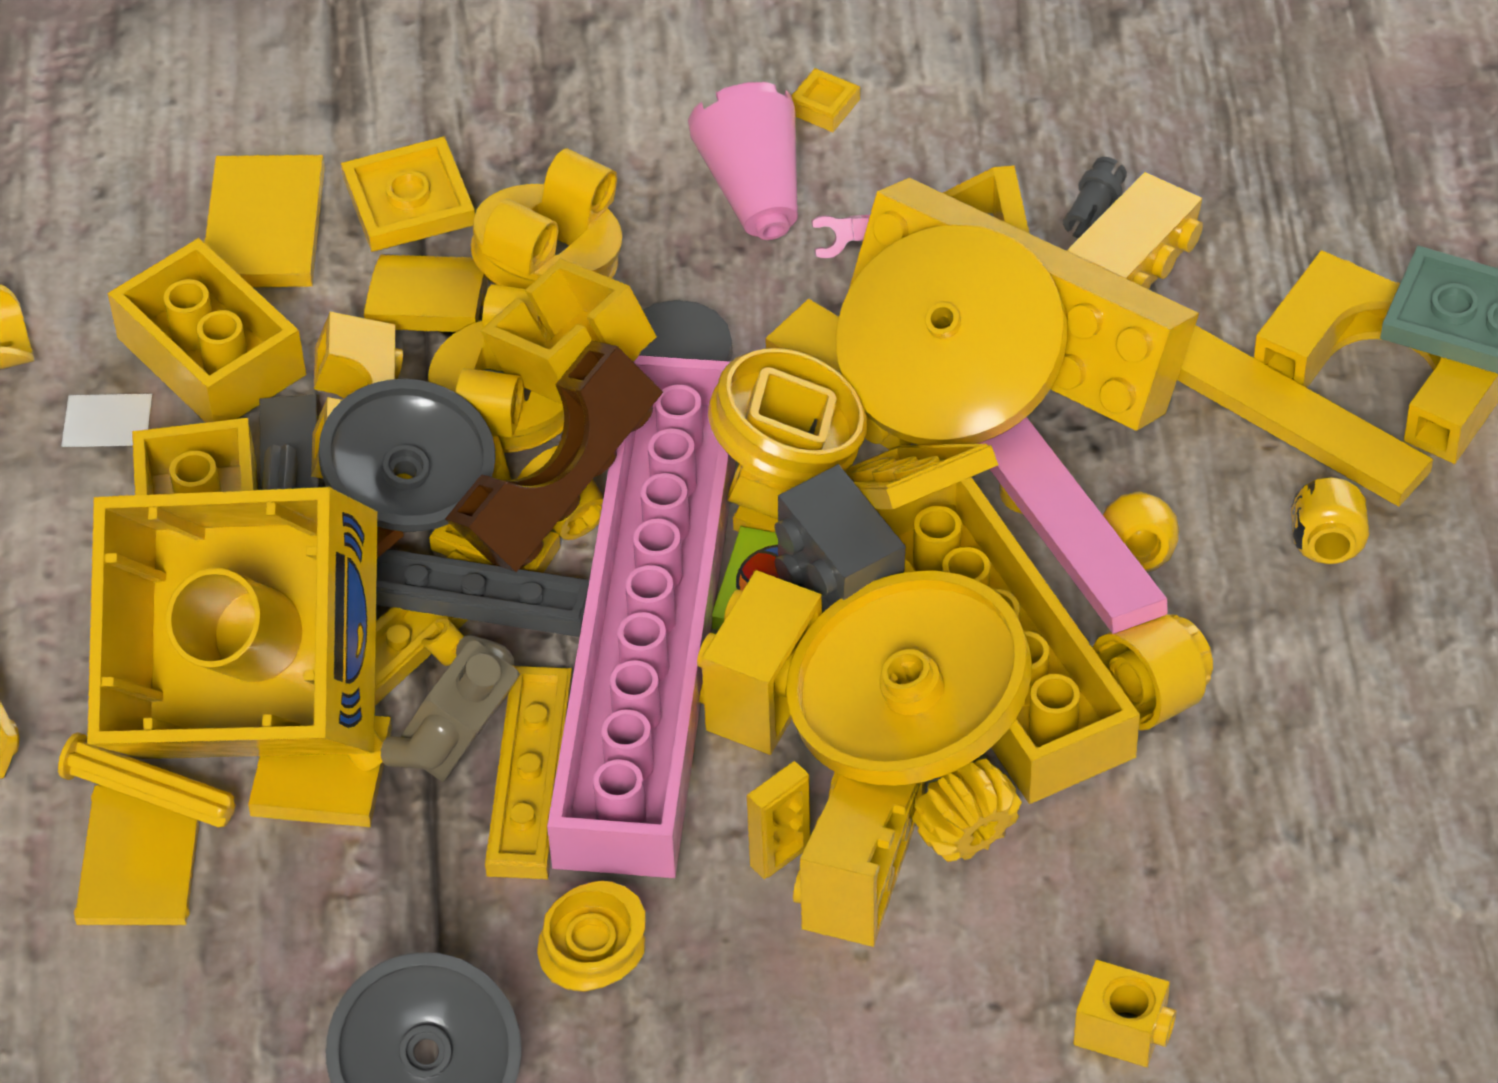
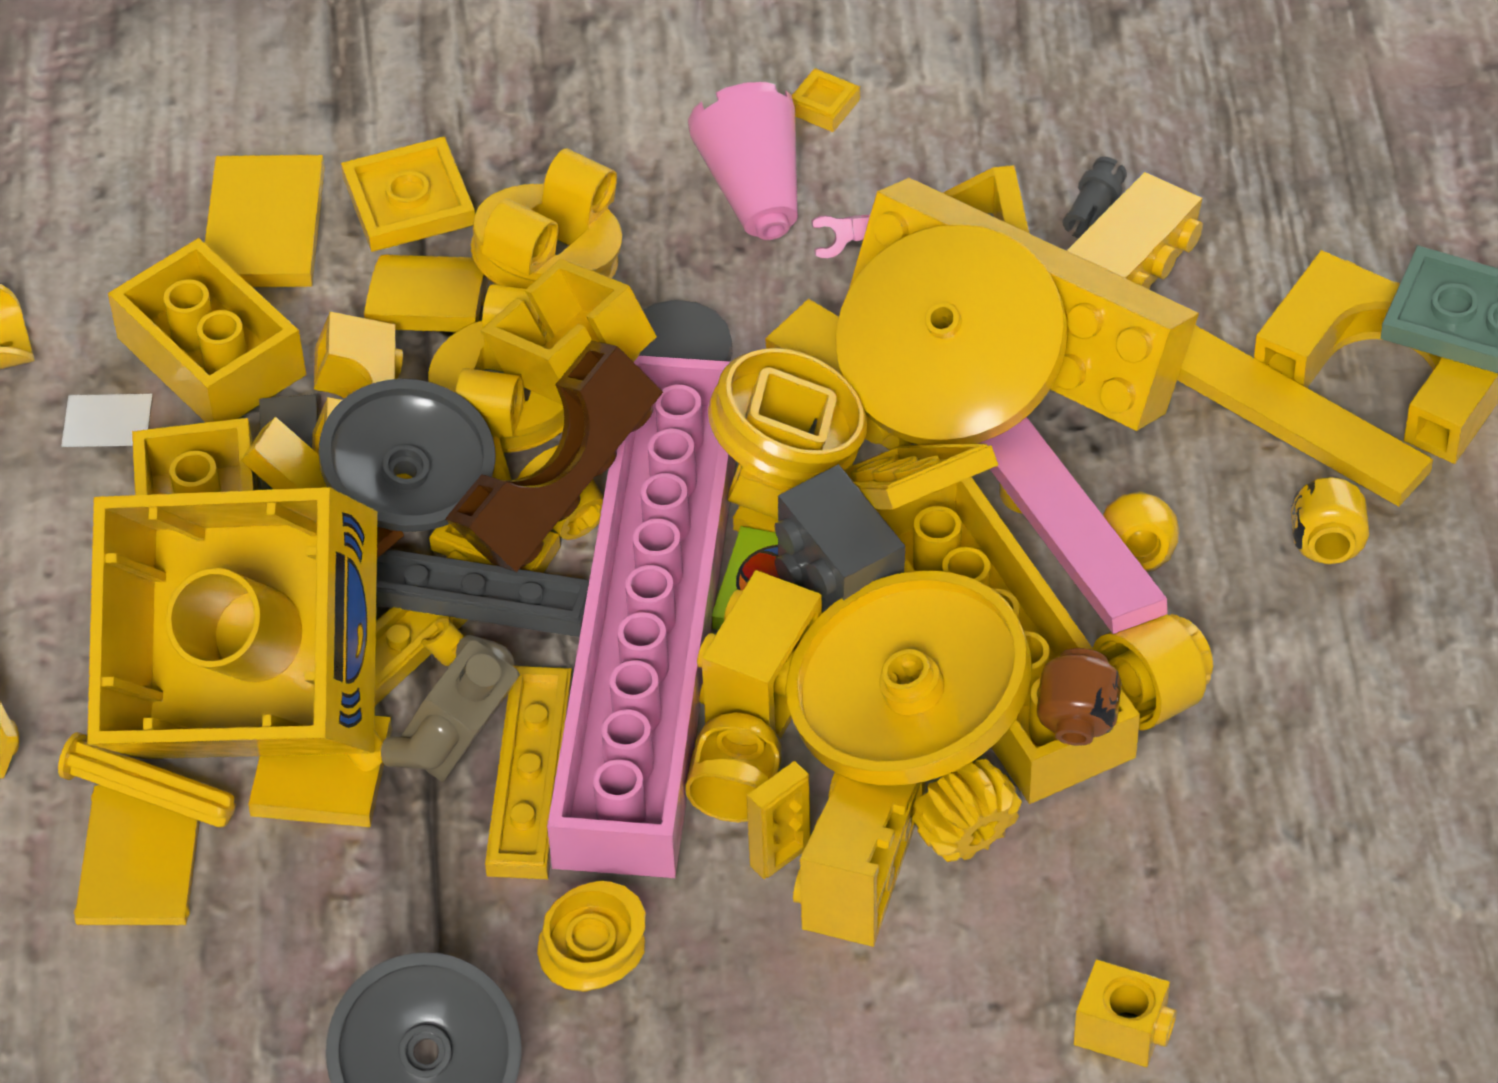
none -> yellow tile [241,416,327,489]
none -> yellow helmet [685,712,782,823]
none -> dark orange head [1036,648,1122,746]

